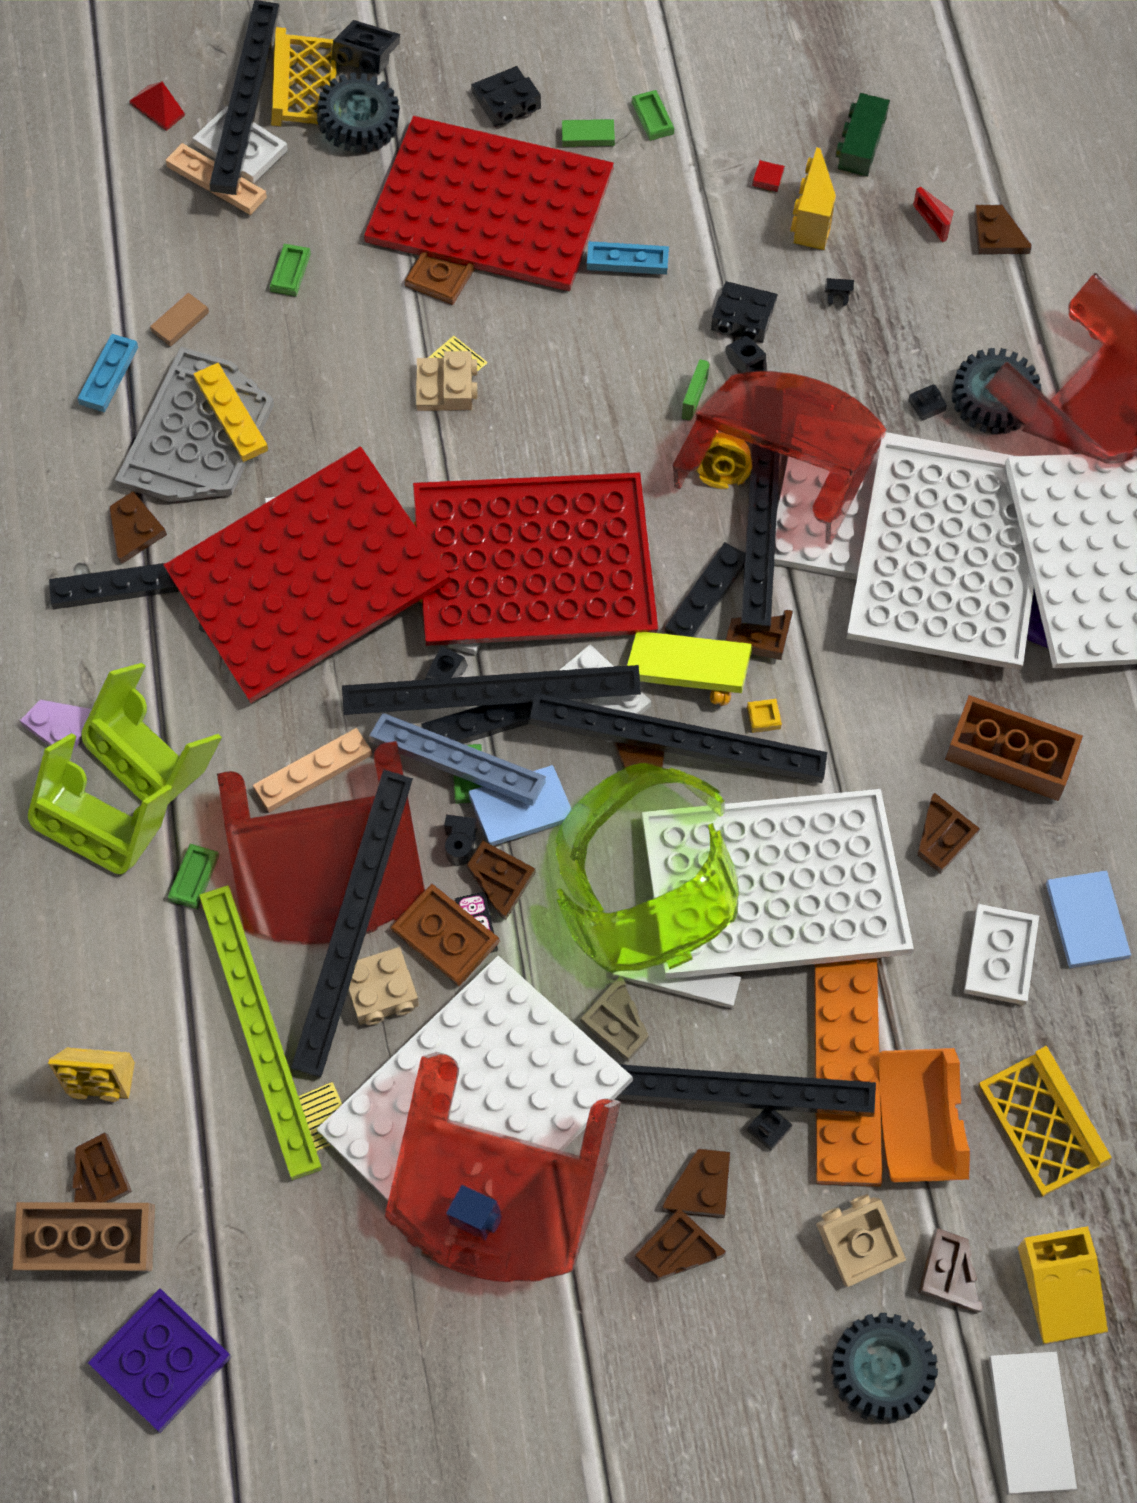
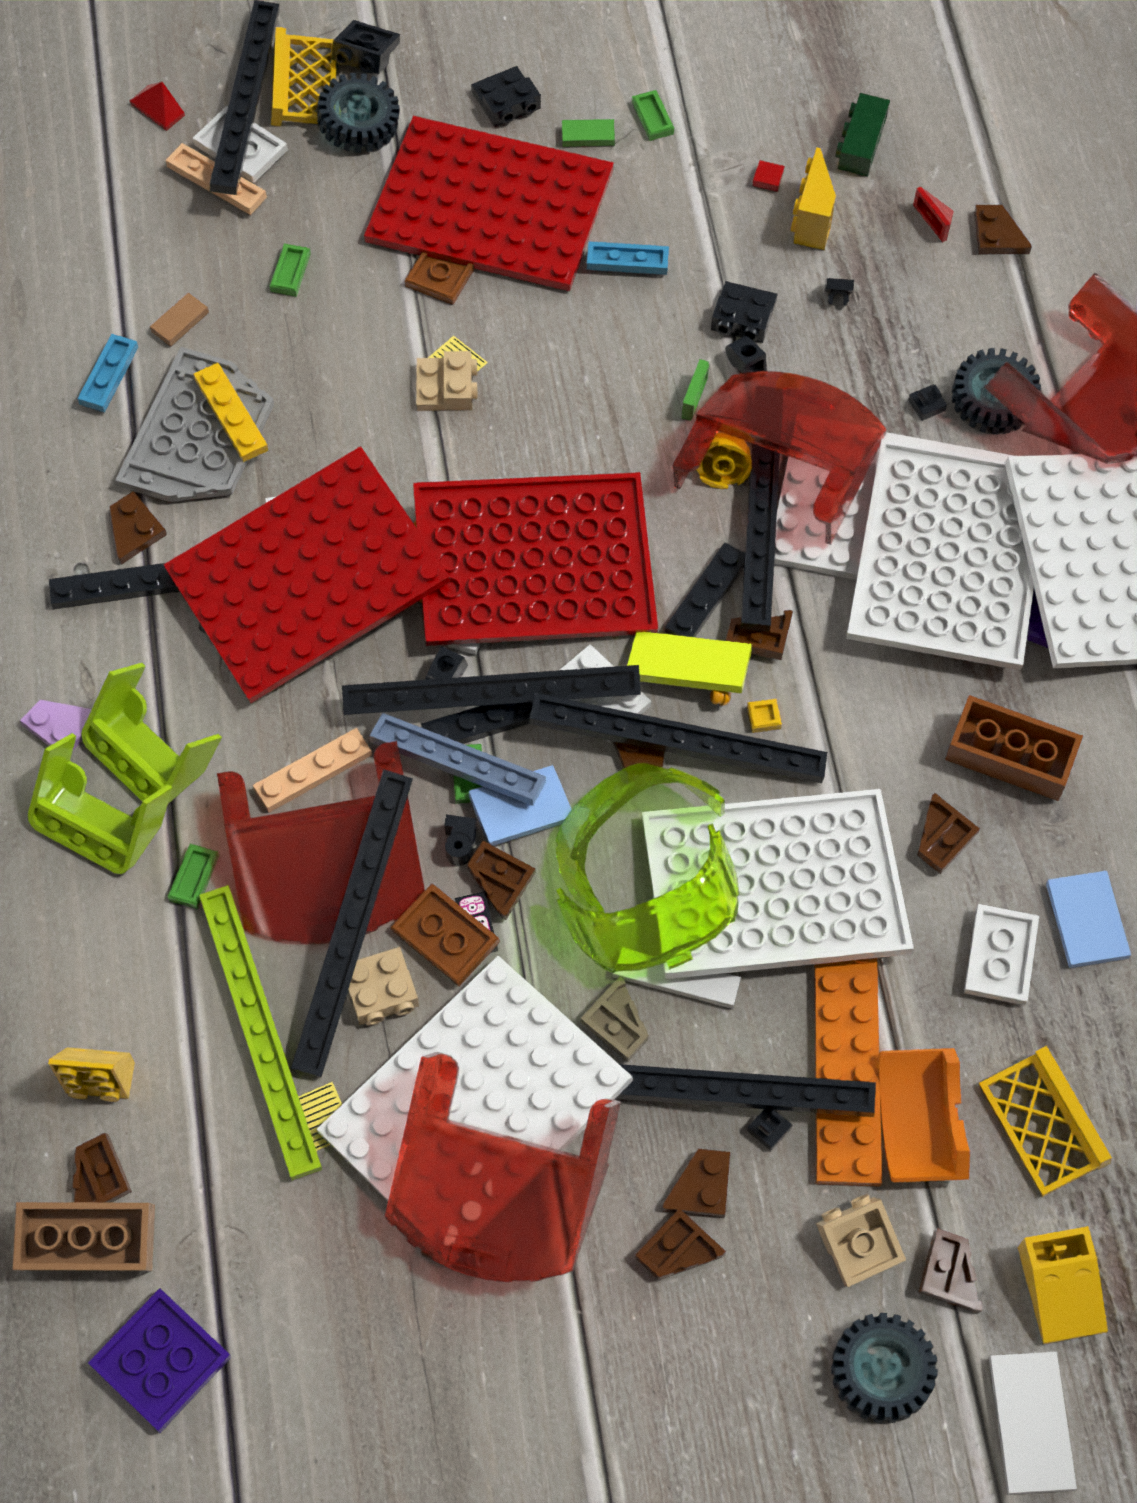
dark blue brick [446,1185,502,1241] -> none

